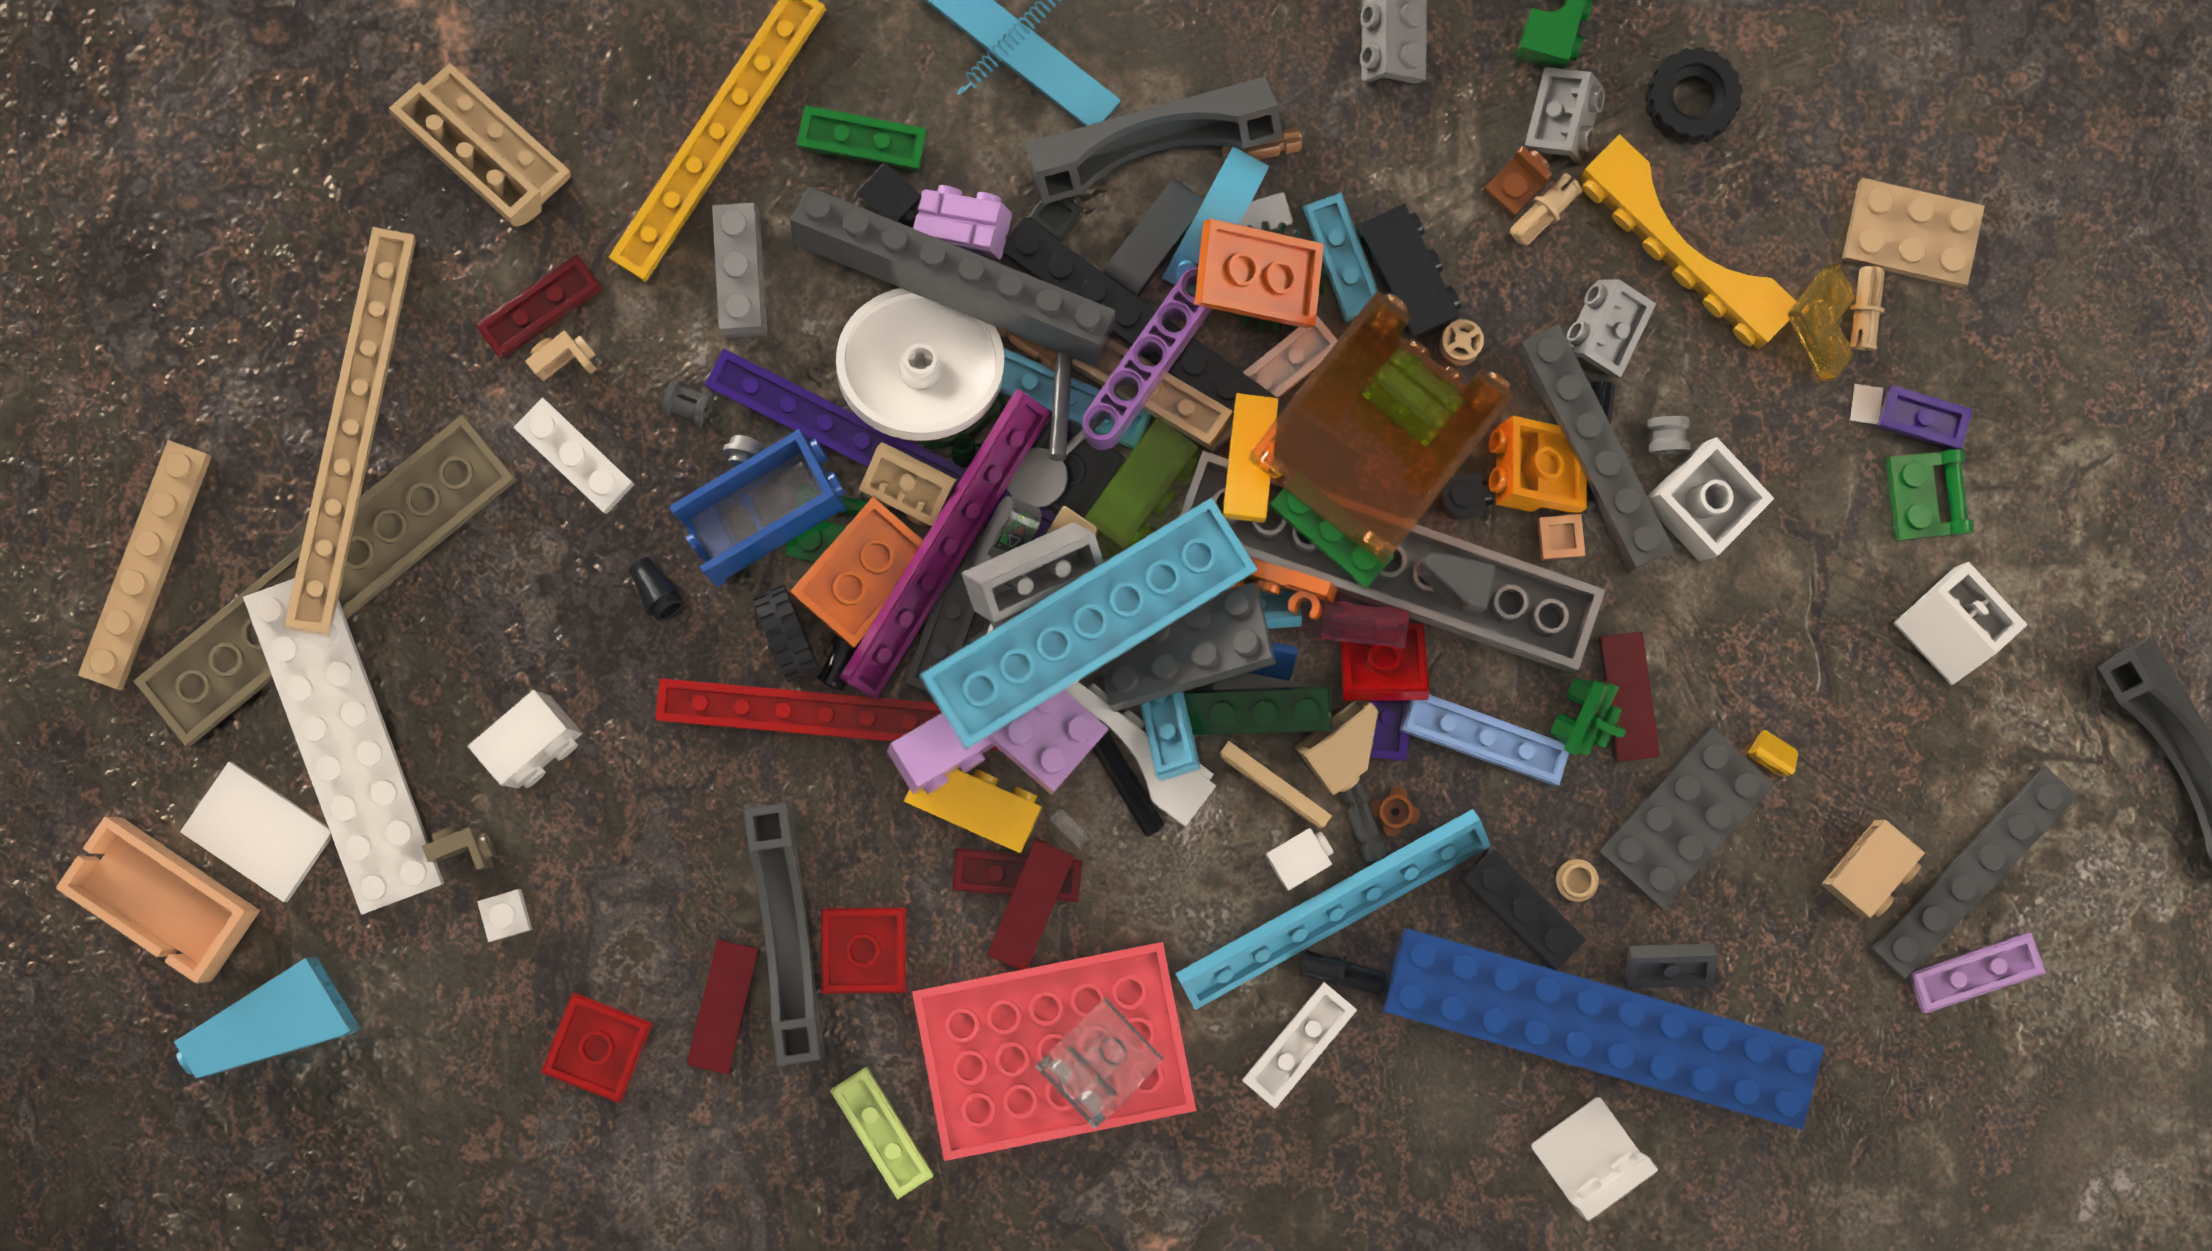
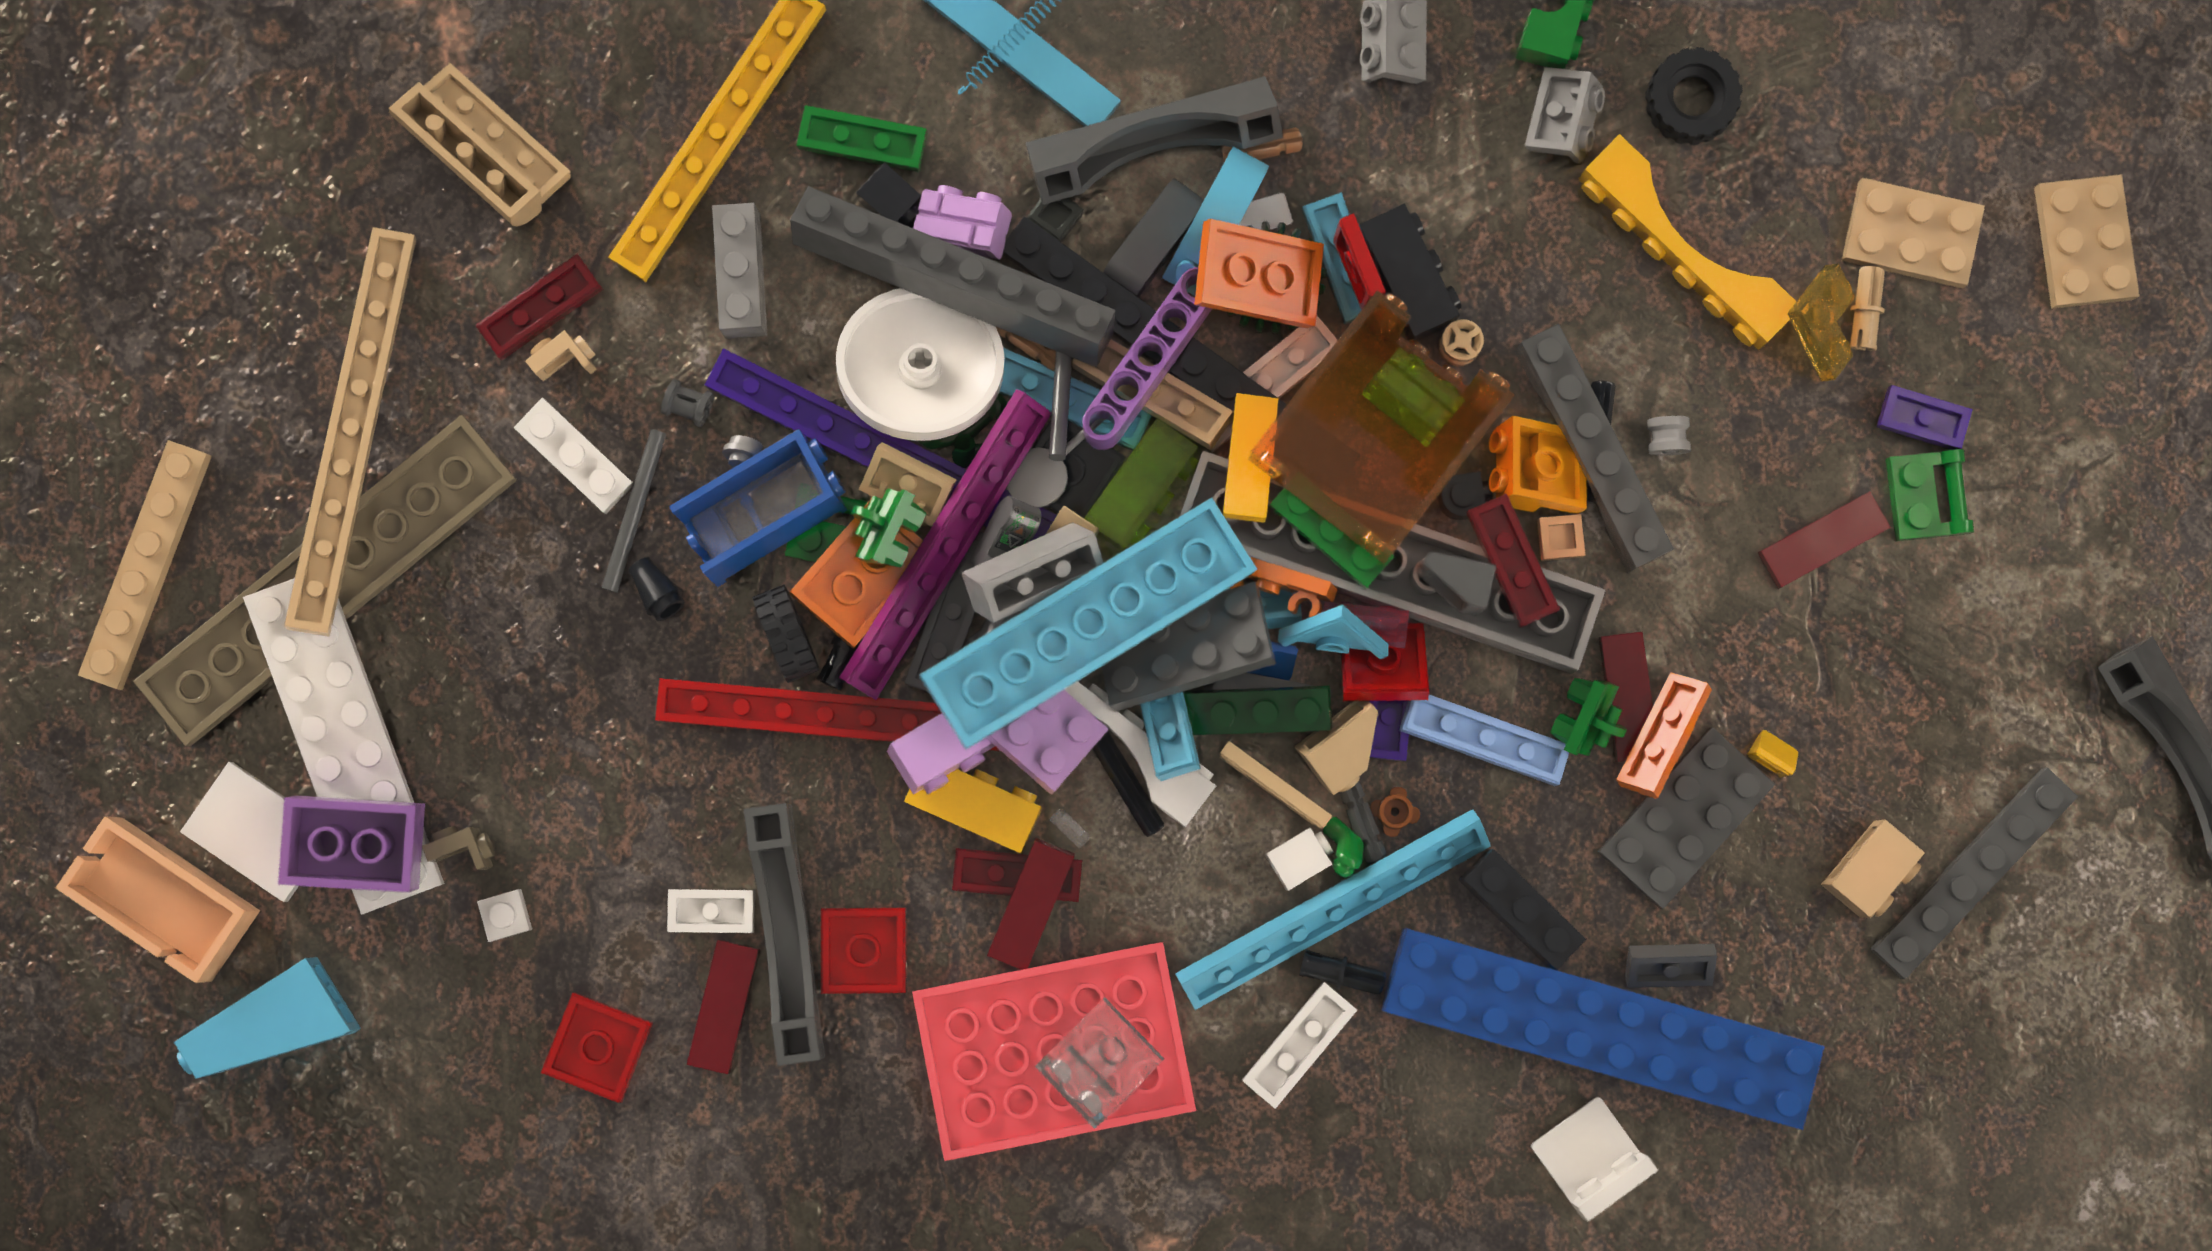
white brick [468,690,583,788] -> none
yellowish green tile [830,1067,934,1199] -> none
dark orange bracket [1483,146,1552,219] -> none
tan axle [1510,174,1583,246] -> none
tan plate [1555,859,1599,902] -> none
light grey bracket [1567,280,1656,378] -> none
white brick [1647,437,1774,562] -> none
white sticker [1850,384,1884,424] -> none
white slope [1893,562,2027,685] -> none
lavender tile [1909,933,2046,1014] -> none
none -> medium lavender brick [278,796,425,892]
none -> dark grey bar [601,429,667,593]
none -> white plate [667,889,755,933]
none -> green hips [851,488,926,567]
none -> medium azure tile [1278,605,1389,659]
none -> green arm [1323,817,1364,878]
none -> red tile [1333,213,1386,314]
none -> dark red tile [1466,493,1560,629]
none -> plate [1616,672,1712,799]
none -> dark red tile [1758,491,1891,589]
none -> tan plate [2034,175,2139,309]

